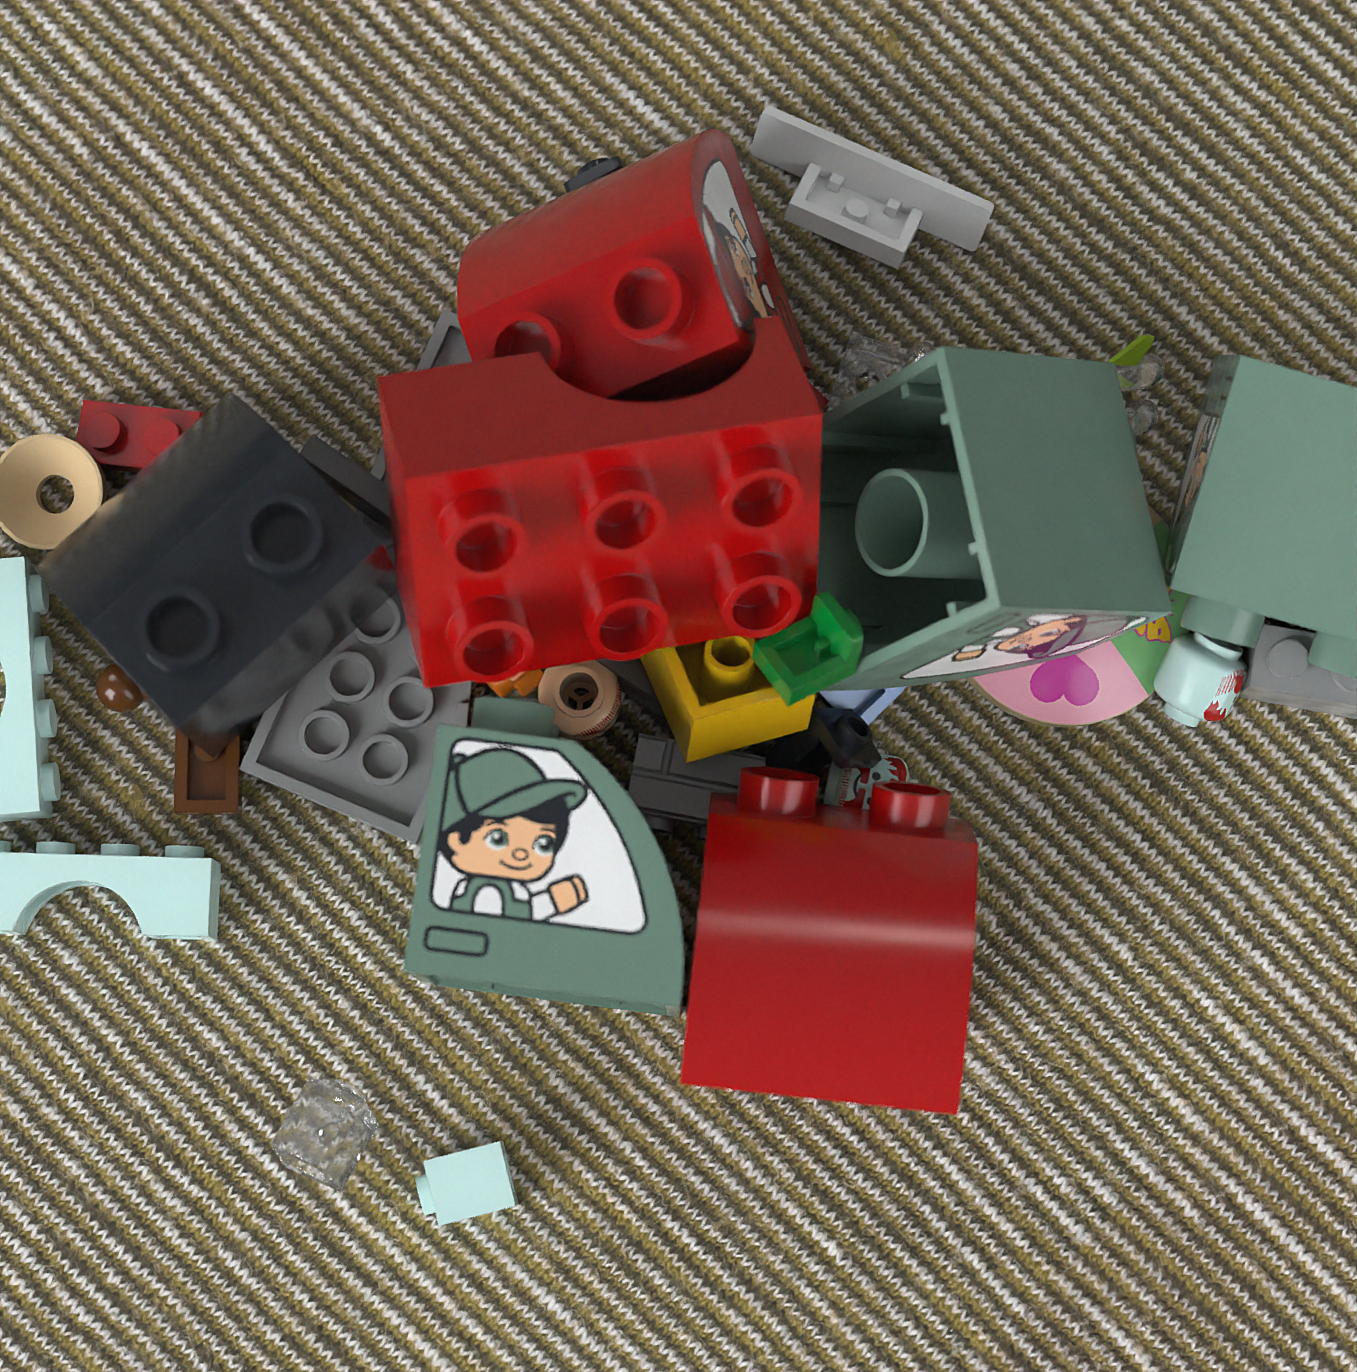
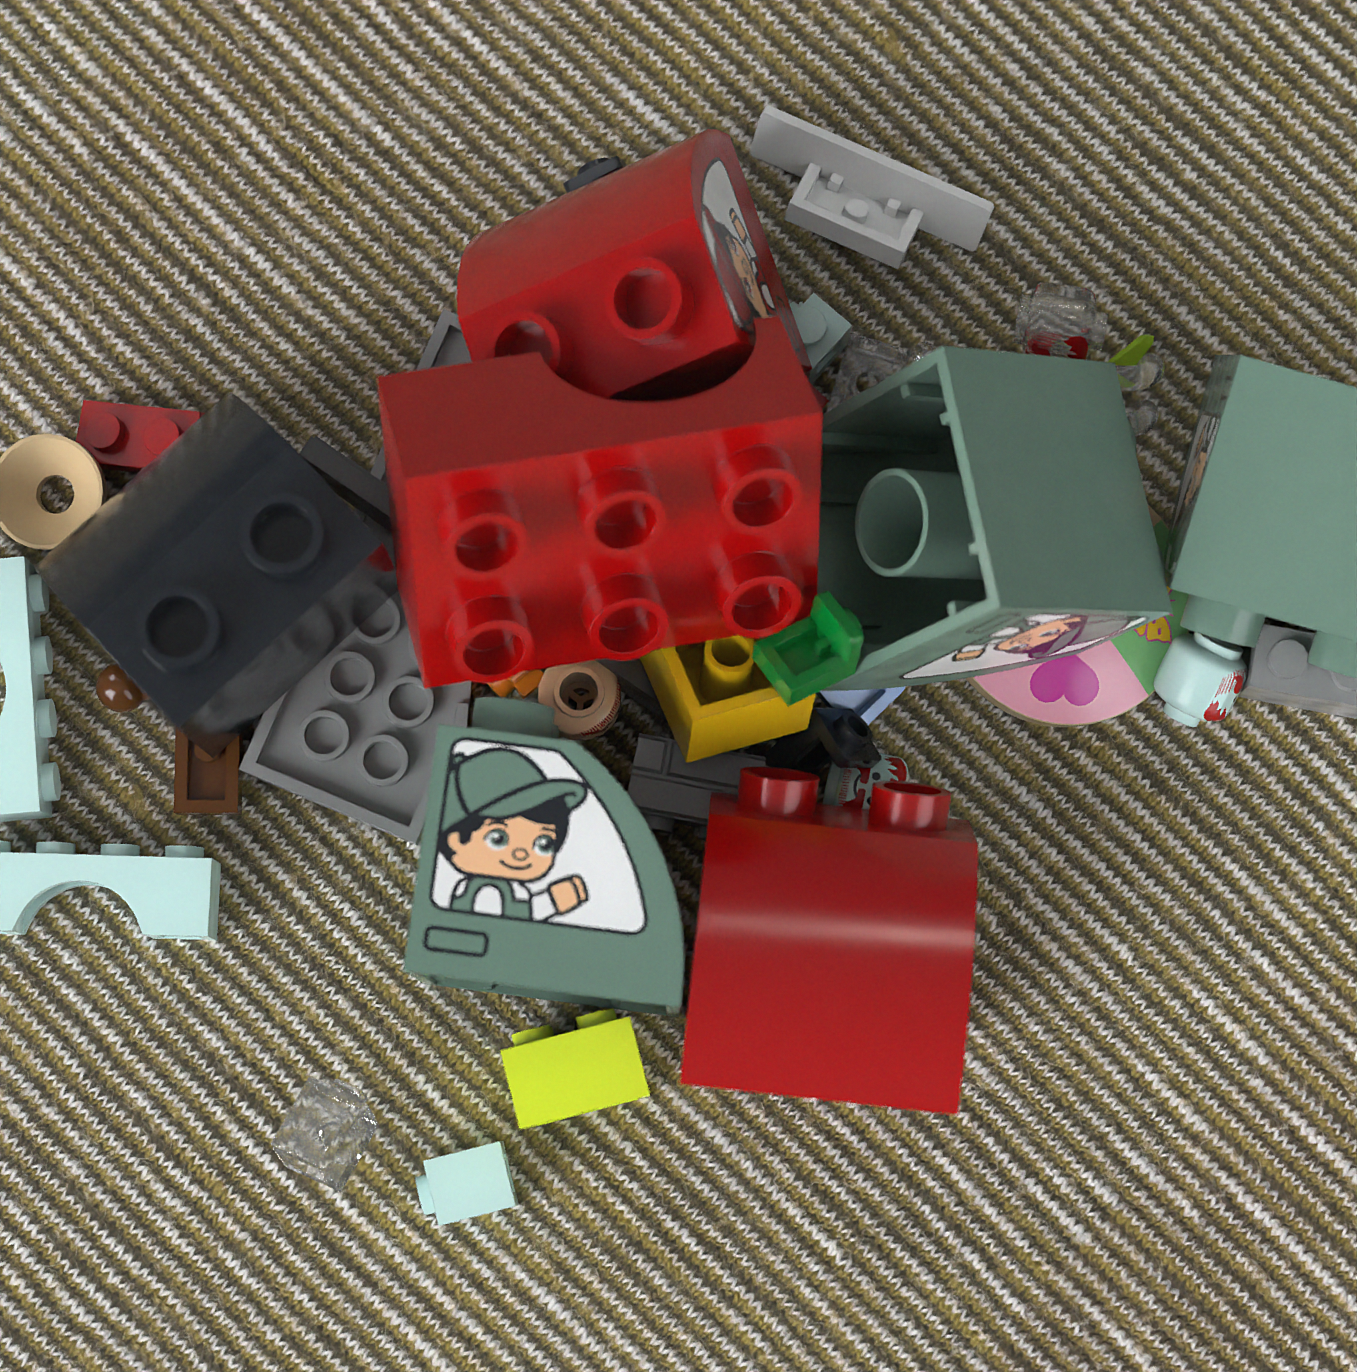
none -> neon yellow brick [500,1008,650,1129]
none -> light aqua brick [790,293,852,384]
none -> clear head [1013,282,1108,360]

